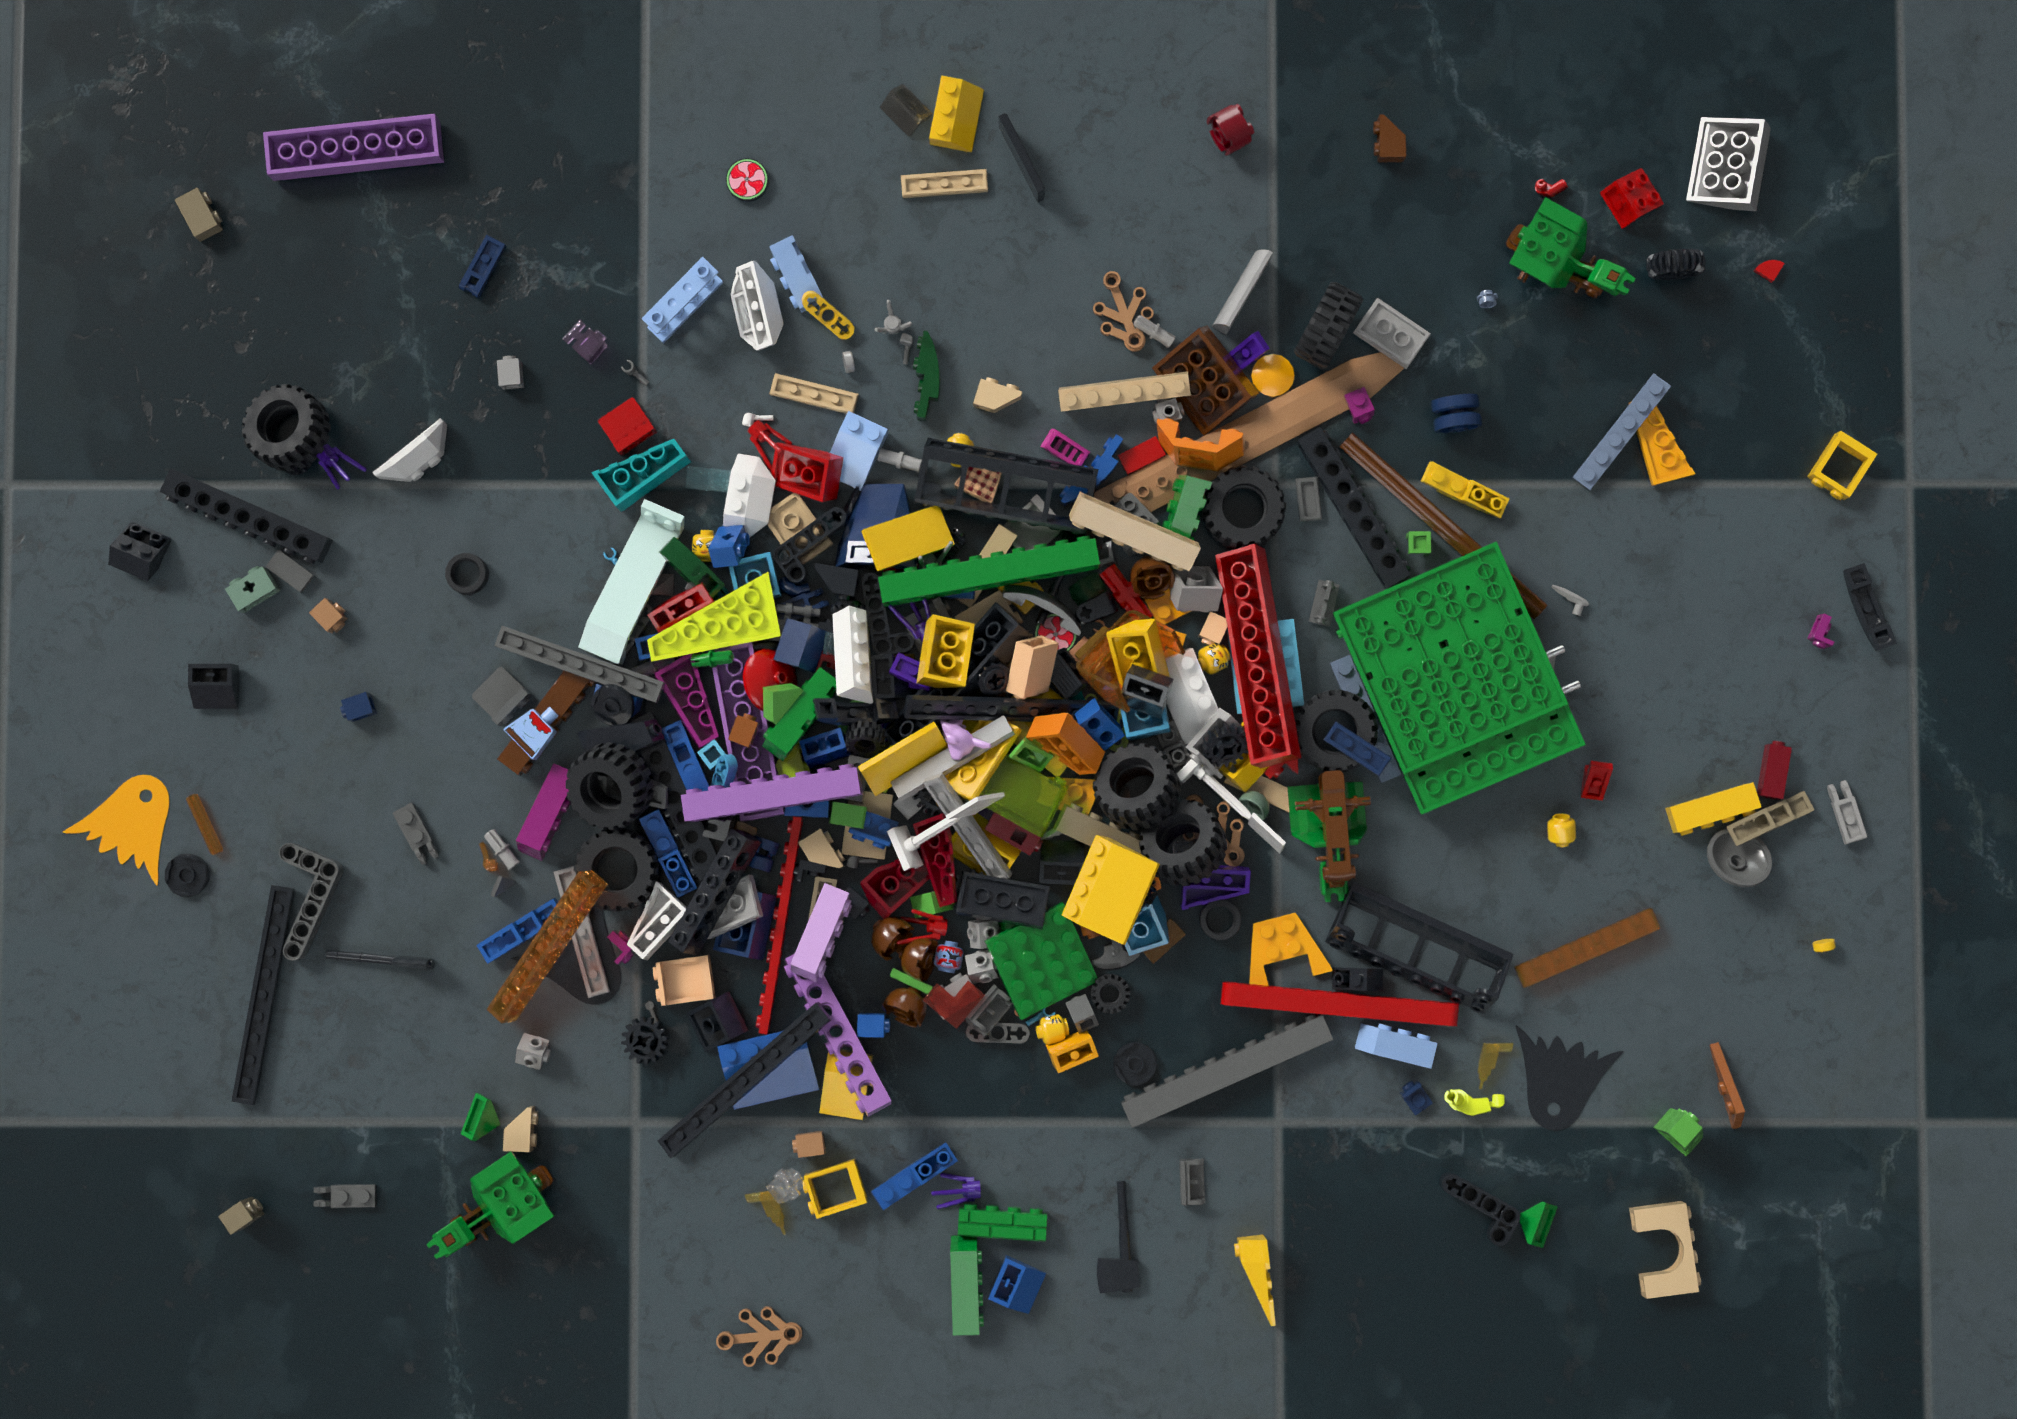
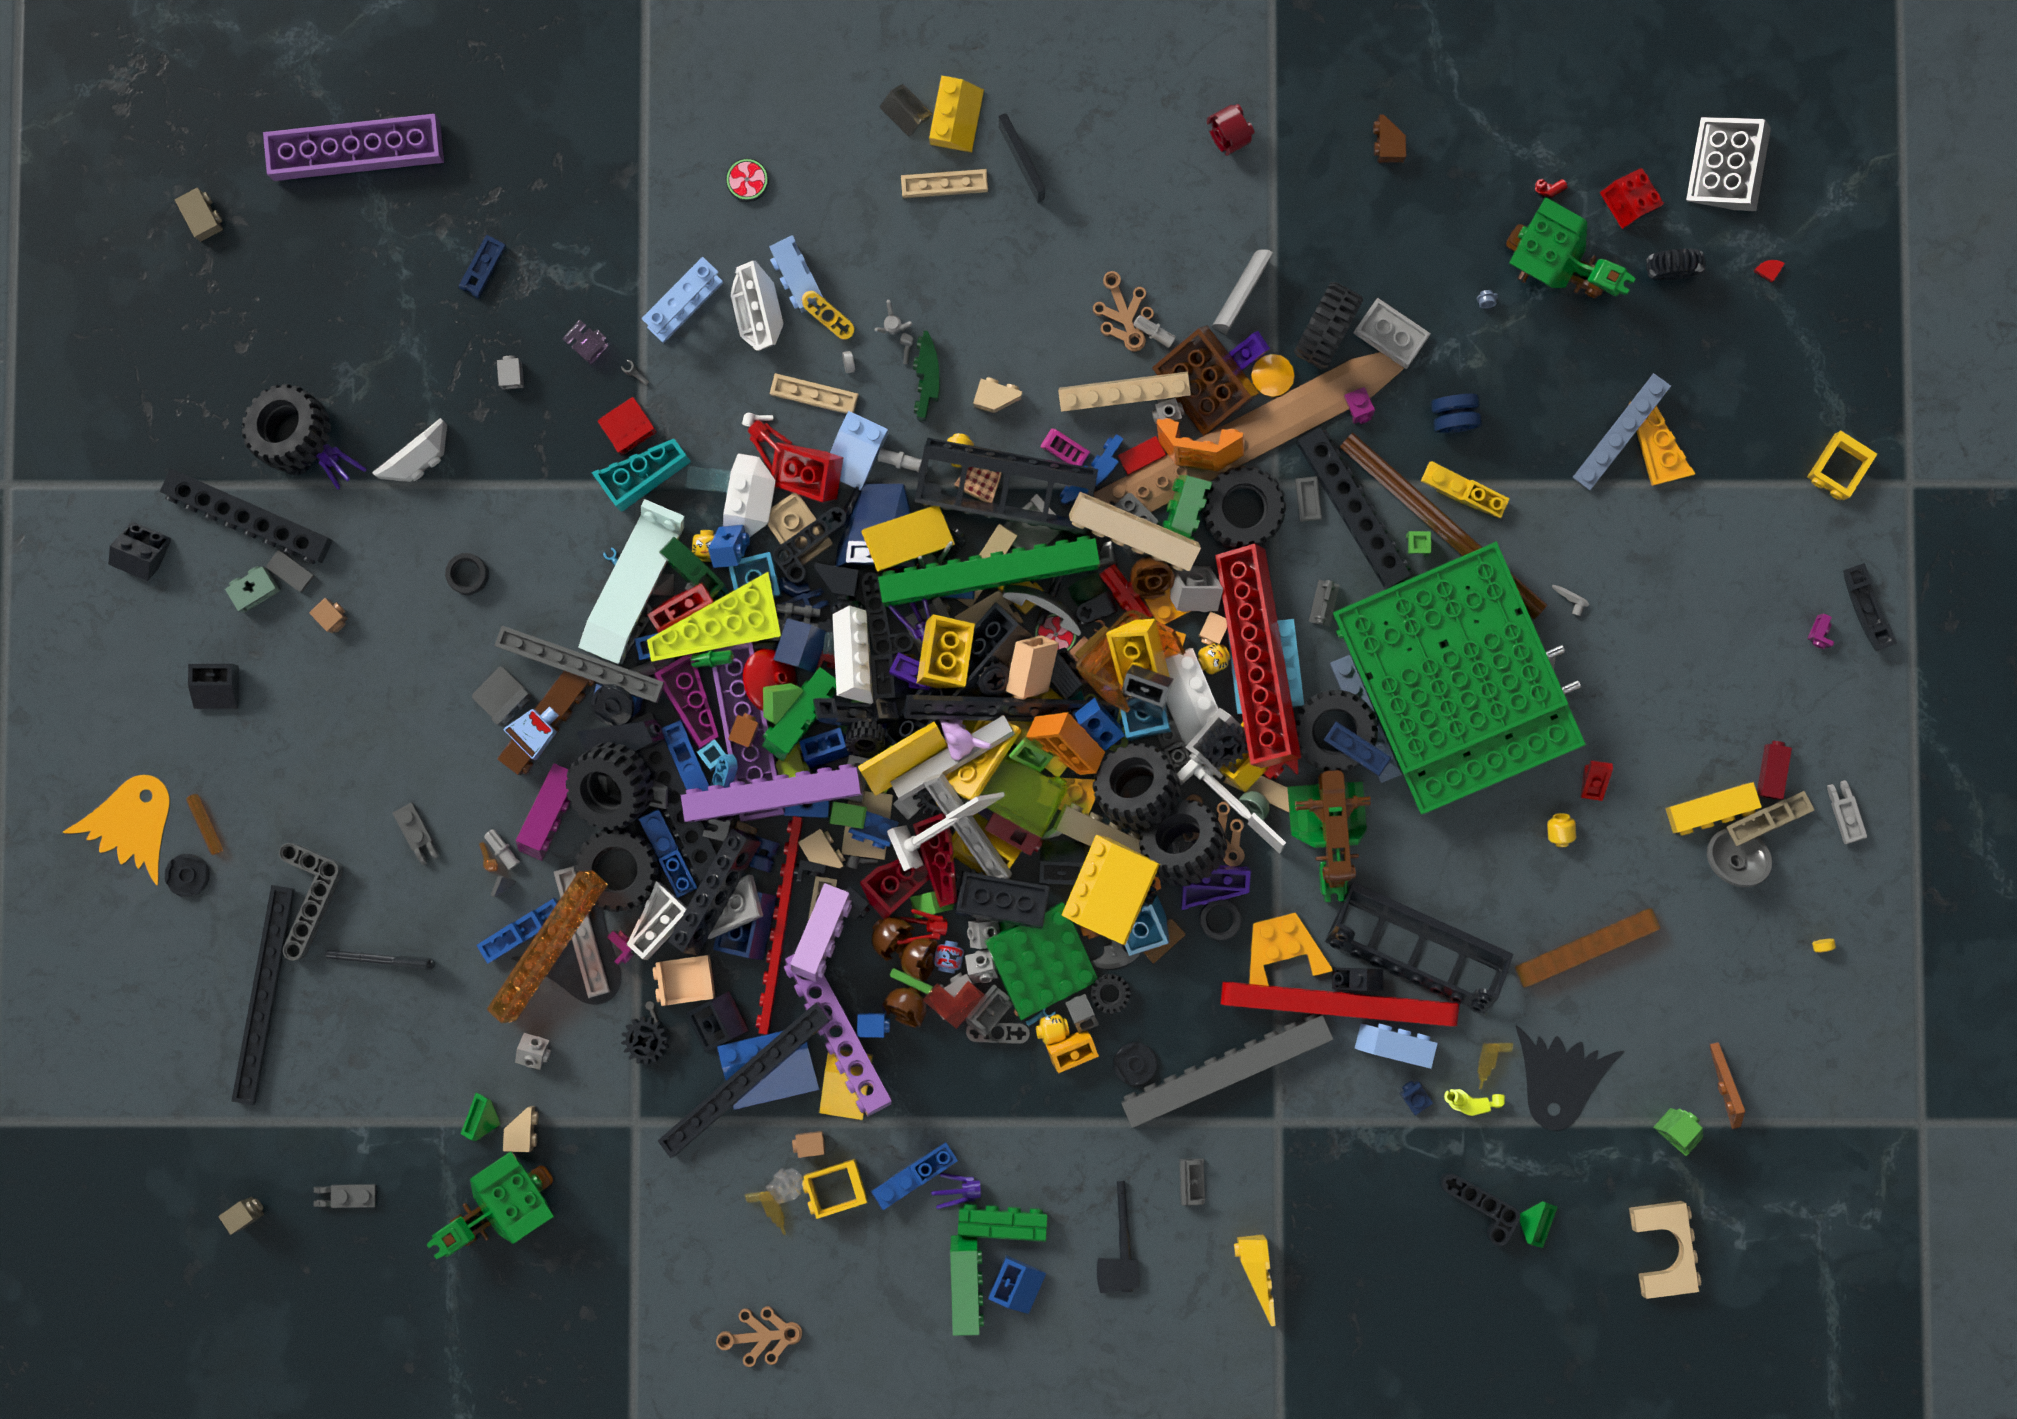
dark blue brick [340,692,377,722] -> none

